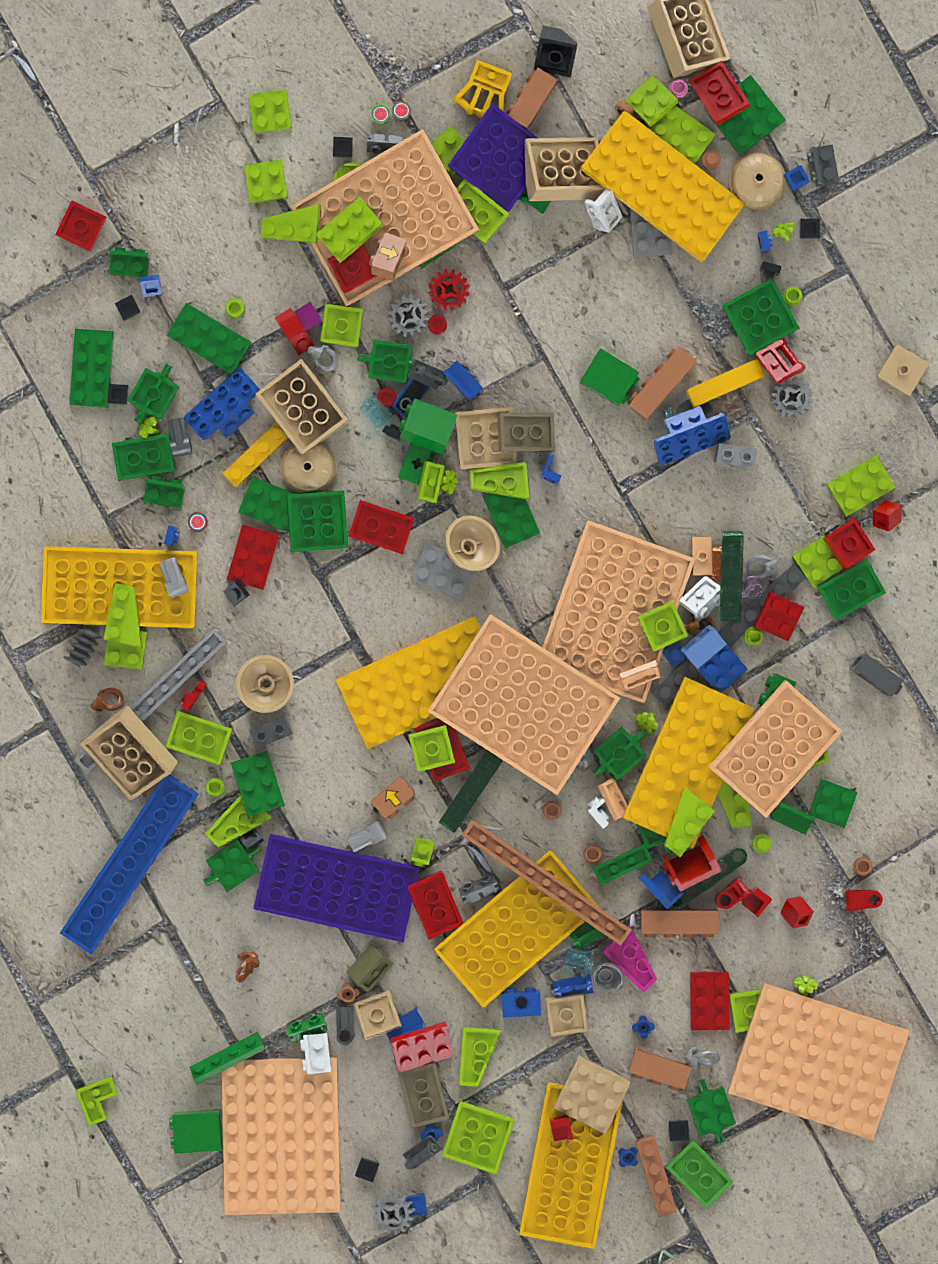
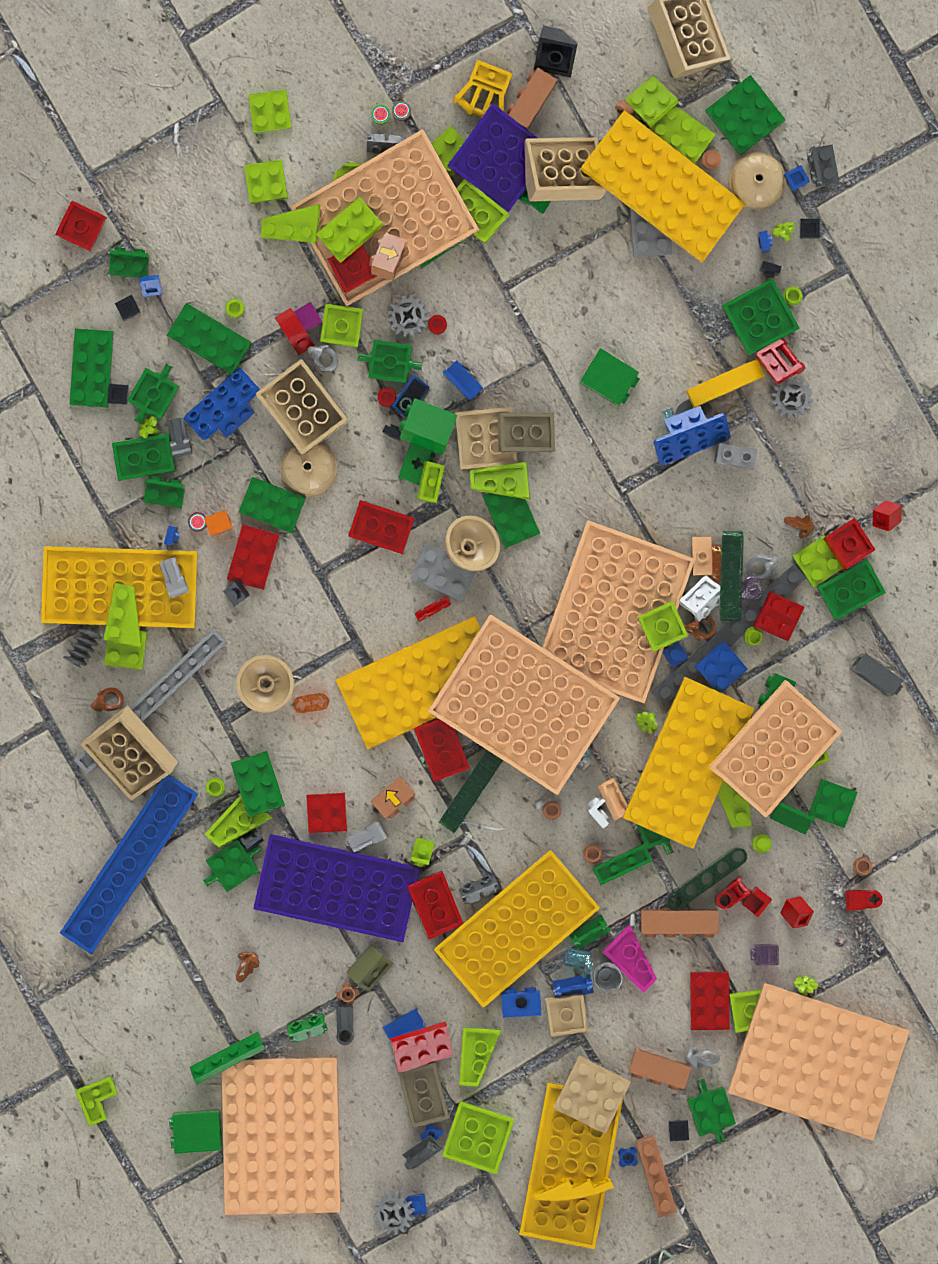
lime plate [165,710,233,765] -> none
red plate [181,680,208,711] -> none
yellow plate [222,422,289,488] -> none
dark grey brick [249,716,293,749] -> none
green plate [286,491,348,552] -> none
white bracket [300,1033,331,1075] -> none
black plate [333,137,353,158] -> none
tan plate [353,991,402,1040] -> none
black plate [355,1157,380,1182] -> none
clear light blue bracket [360,396,392,429] -> none
dark grey hinge [408,359,448,389] -> none
lime plate [409,725,455,772] -> none
red gear [429,269,470,311] -> none
lime plant [440,470,458,494] -> none
nougat plate [462,820,632,946] -> none
blue panel [540,454,562,485] -> none
red panel [549,1115,573,1142] -> none
white bracket [584,189,622,233] -> none
green plate [592,726,647,780] -> none
light nougat plate [620,660,660,691] -> none
nougat brick [628,347,697,421] -> none
blue plate [632,1016,655,1039] -> none
blue panel [639,870,684,909] -> none
red panel [662,835,721,892] -> none
lime wing [664,787,715,857] -> none
bright green plate [666,1139,734,1208] -> none
bright pink plate [669,78,688,98] -> none
medium blue hinge [680,625,727,669] -> none
red plate [689,61,750,126] -> none
lime plate [826,455,896,517] -> none
tan plate [876,344,929,397] -> none
none -> orange panel [204,510,233,537]
none -> clear orange beam [293,693,330,713]
none -> red plate [306,792,347,833]
none -> red axle [415,597,451,622]
none -> yellow slope [533,1178,614,1201]
none -> clear purple brick [750,944,779,965]
none -> dark orange piece [784,515,815,539]

